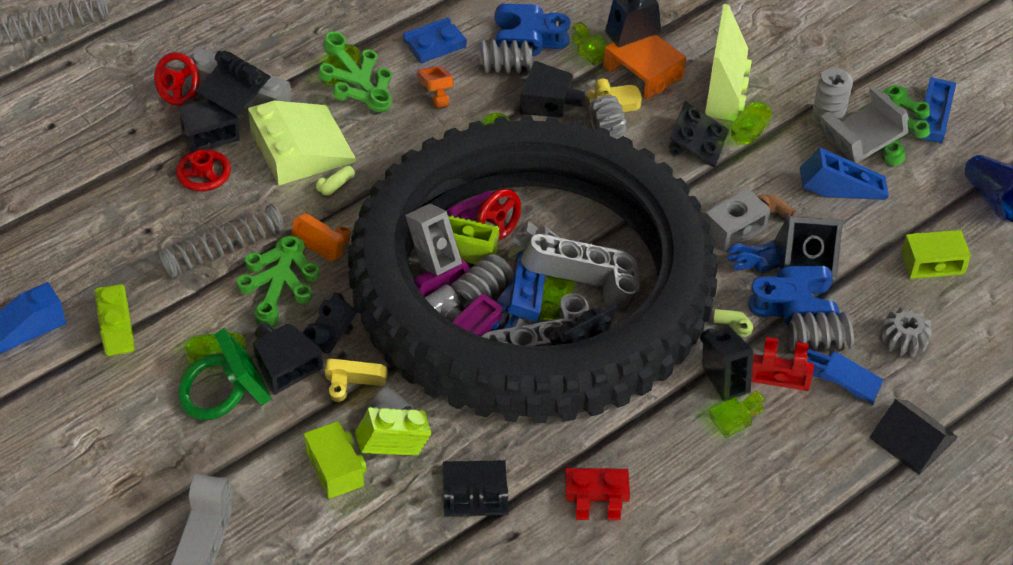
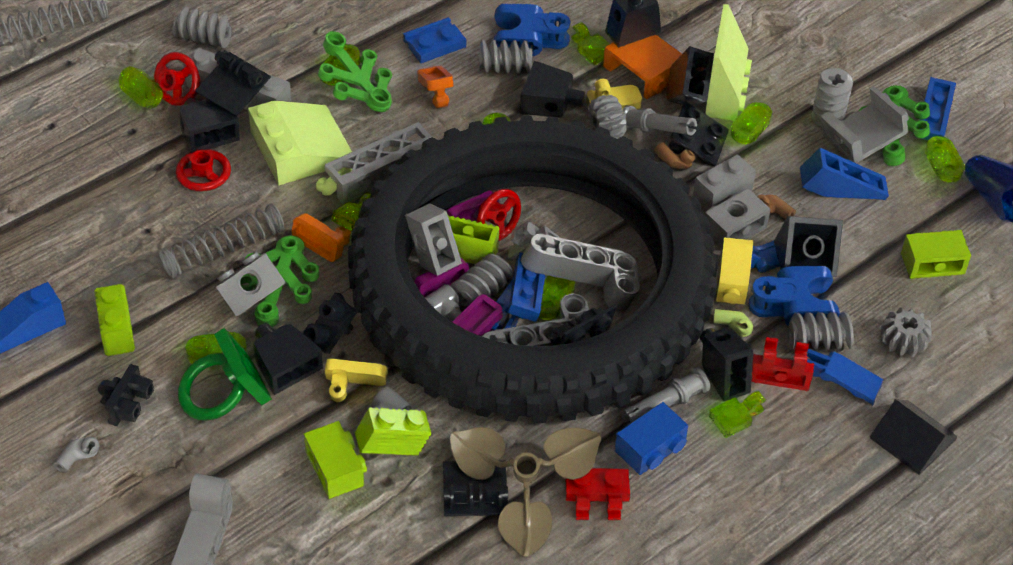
none -> light grey arm [53,437,99,473]
none -> black hips [98,364,154,426]
none -> clear neon green plate [119,66,163,108]
none -> light grey piece [173,6,232,48]
none -> light grey brick [216,251,286,317]
none -> light grey fence [325,122,432,204]
none -> clear neon green plate [331,193,371,231]
none -> dark tan plant [450,427,601,557]
none -> blue brick [615,402,688,475]
none -> light grey pin [621,367,710,426]
none -> light grey pin [623,106,697,136]
none -> medium nougat arm [654,142,695,170]
none -> black torso [666,46,714,106]
none -> light grey brick [693,154,756,212]
none -> light yellow slope [716,237,753,305]
none -> clear neon green plate [925,136,965,182]

